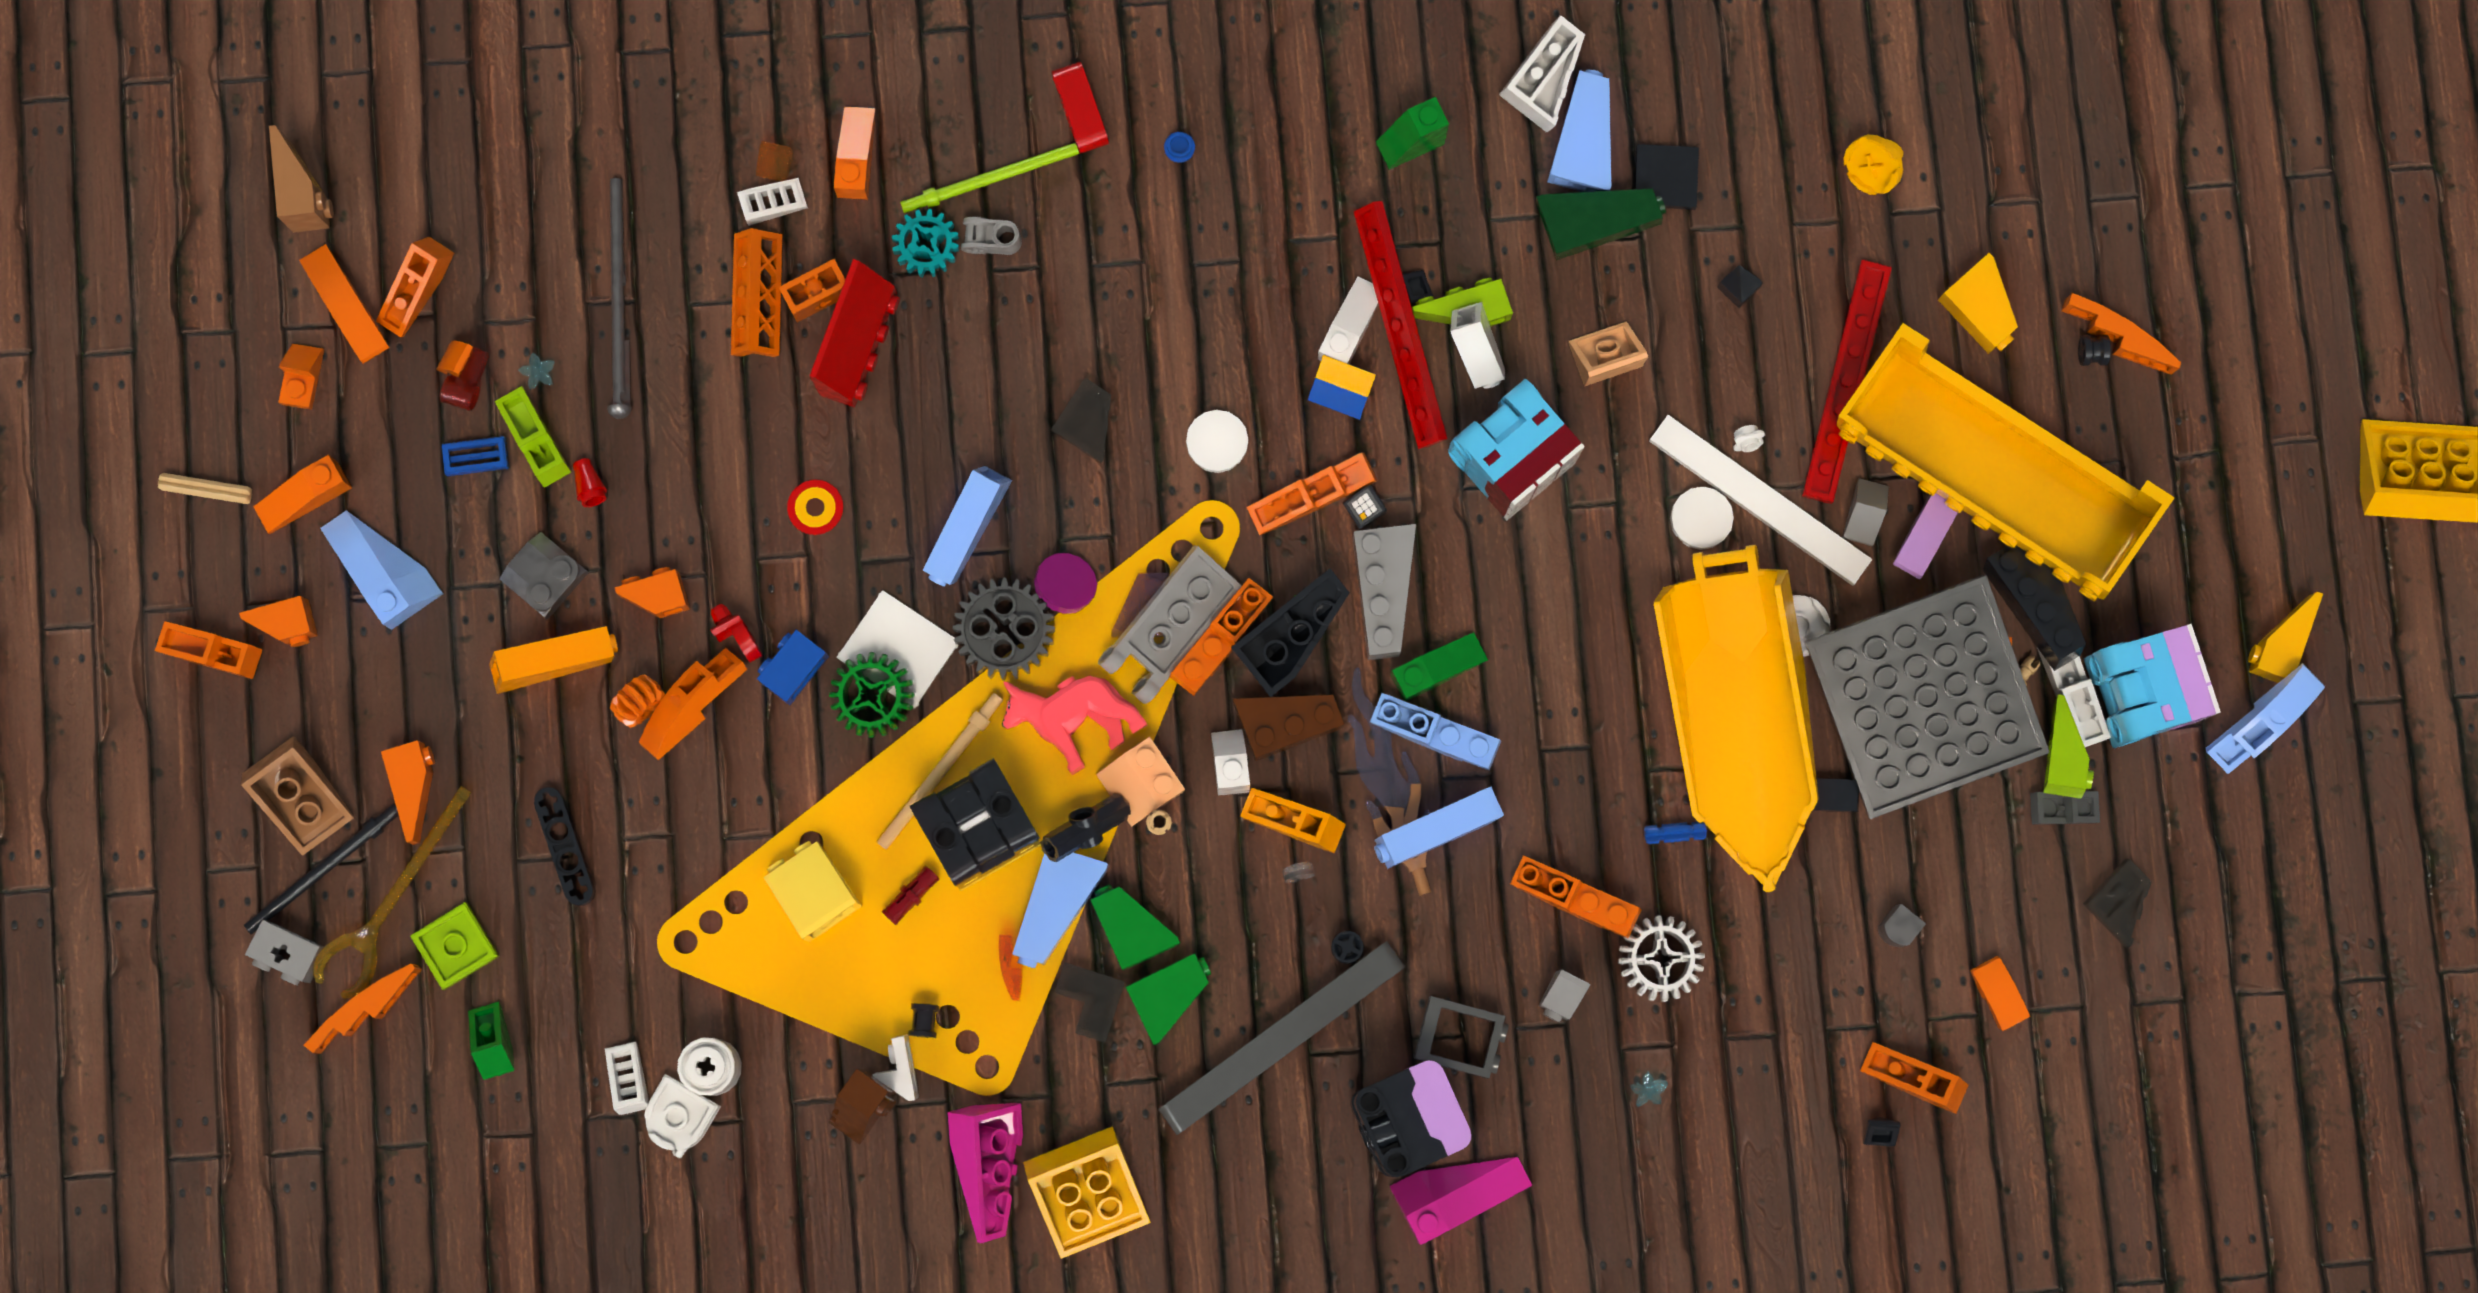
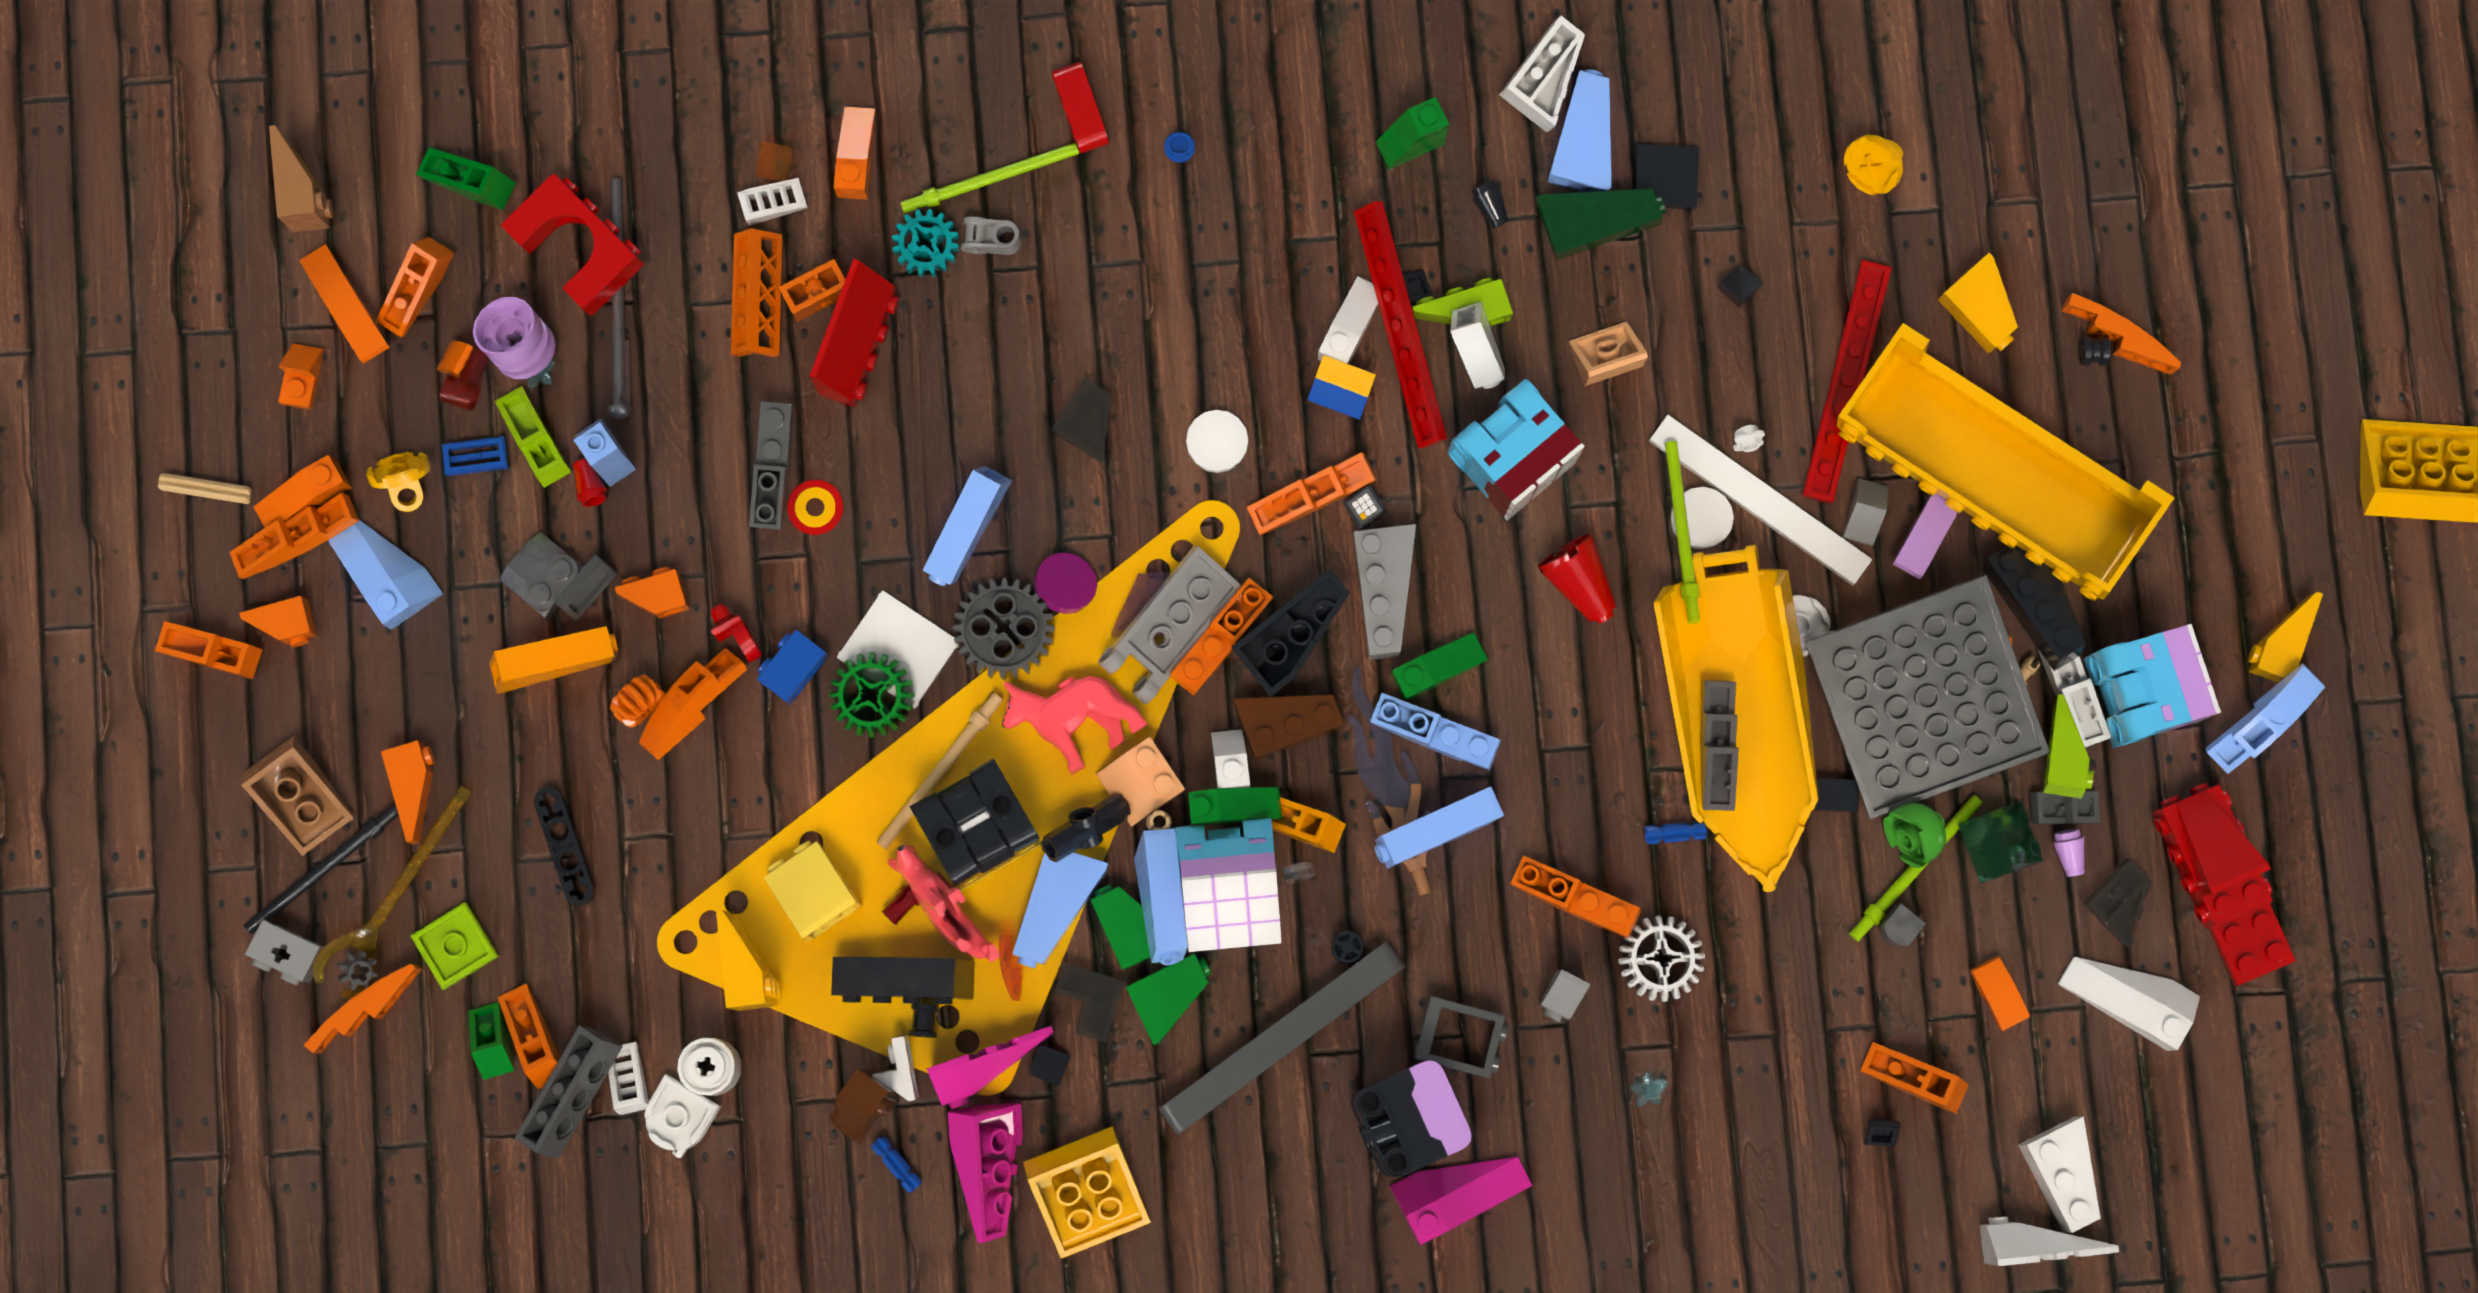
none -> orange slope [229,492,359,579]
none -> dark grey gear [336,949,378,991]
none -> yellow tile [366,452,431,512]
none -> green slope [416,147,516,210]
none -> lavender wheel [473,297,556,379]
none -> orange slope [497,983,561,1089]
none -> red arch [500,173,645,317]
none -> dark grey brick [515,1025,623,1159]
none -> dark grey tile [554,555,618,621]
none -> light blue slope [573,418,636,487]
none -> yellow slope [716,910,781,1011]
none -> dark grey slope [749,401,793,530]
none -> black wedge [831,956,975,1004]
none -> blue axle [871,1136,921,1193]
none -> coral animal [887,845,1000,963]
none -> dark pink wedge [927,1026,1054,1110]
none -> black slope [1028,1044,1071,1086]
none -> light blue slope [1134,828,1188,965]
none -> piece [1175,818,1281,952]
none -> green slope [1188,787,1282,827]
none -> black cone [1471,180,1509,229]
none -> red cone [1537,534,1617,624]
none -> lime bar [1665,441,1701,624]
none -> dark grey slope [1701,680,1739,811]
none -> lime bar [1849,795,1983,942]
none -> bright green cylinder [1883,803,1946,868]
none -> clear green slope [1958,802,2043,883]
none -> white wedge [1980,1216,2119,1266]
none -> white wedge [2018,1116,2101,1233]
none -> lavender cone [2053,828,2085,877]
none -> white wedge [2058,957,2200,1051]
none -> red wedge [2152,782,2296,986]

